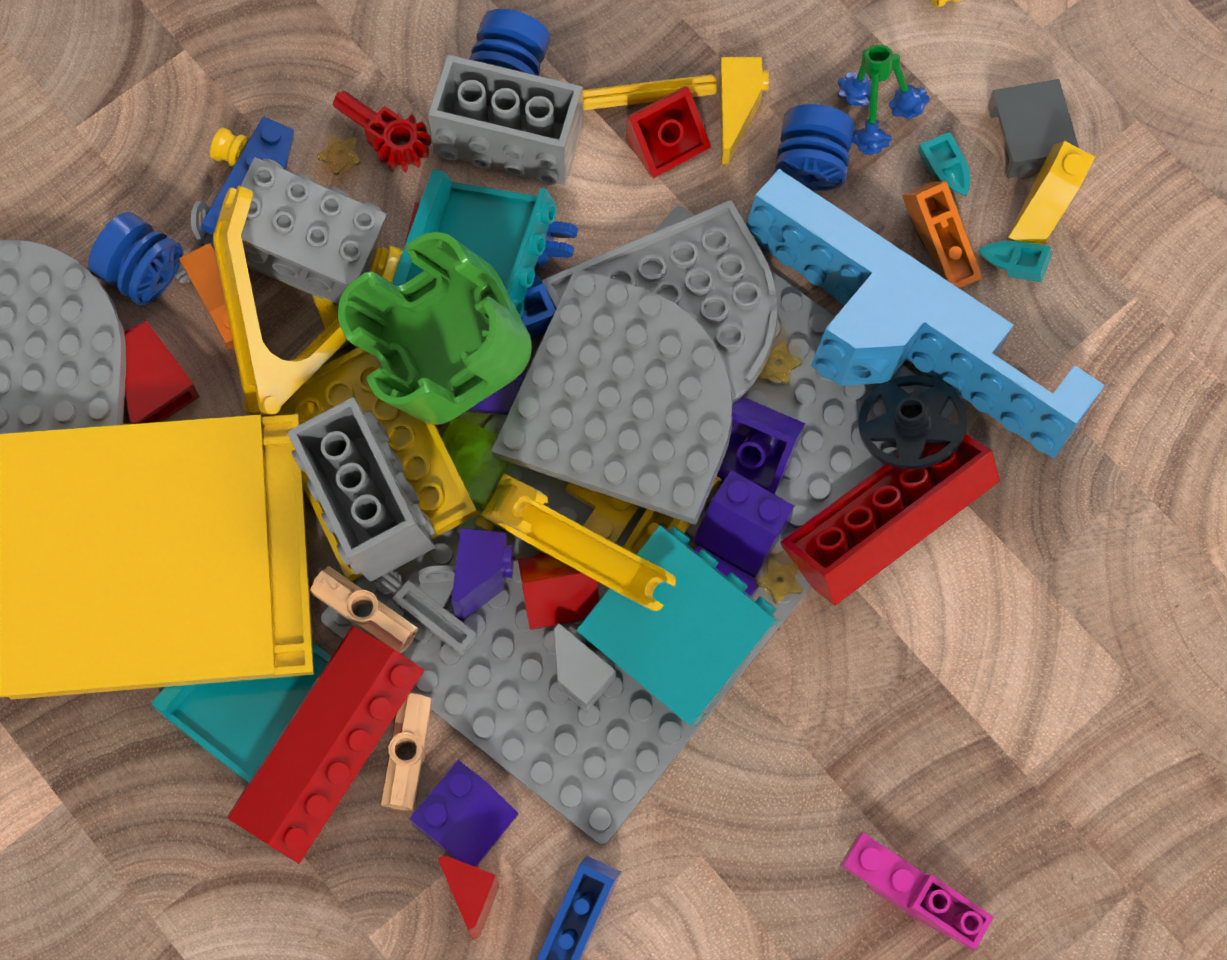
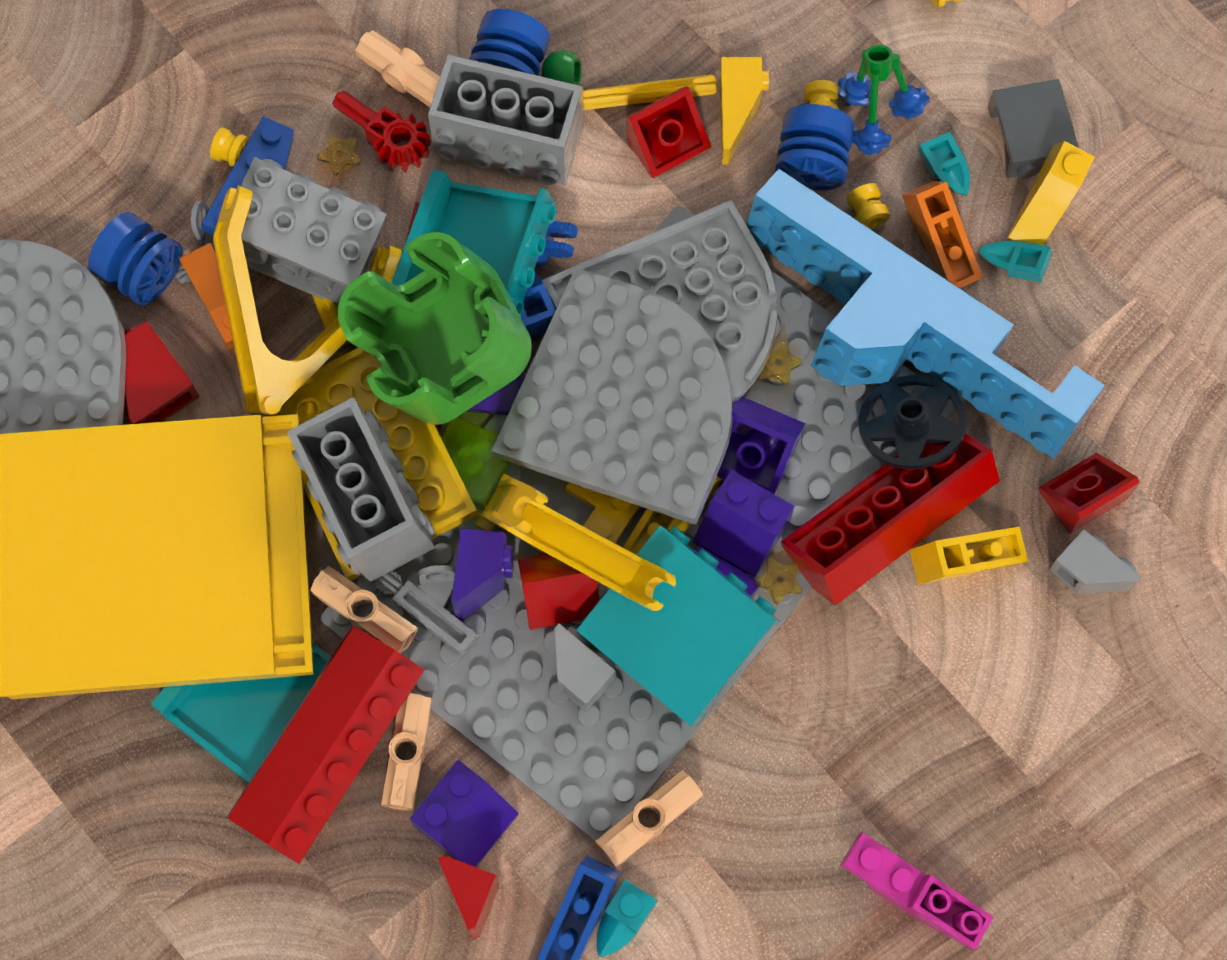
none -> light nougat piece [355,30,440,107]
none -> green piece [541,49,582,85]
none -> light nougat piece [595,770,703,869]
none -> teal plate [597,879,657,957]
none -> yellow wheel [804,80,839,110]
none -> yellow wheel [846,183,891,230]
none -> yellow slope [909,526,1028,585]
none -> red slope [1038,452,1139,535]
none -> light grey slope [1049,529,1141,594]

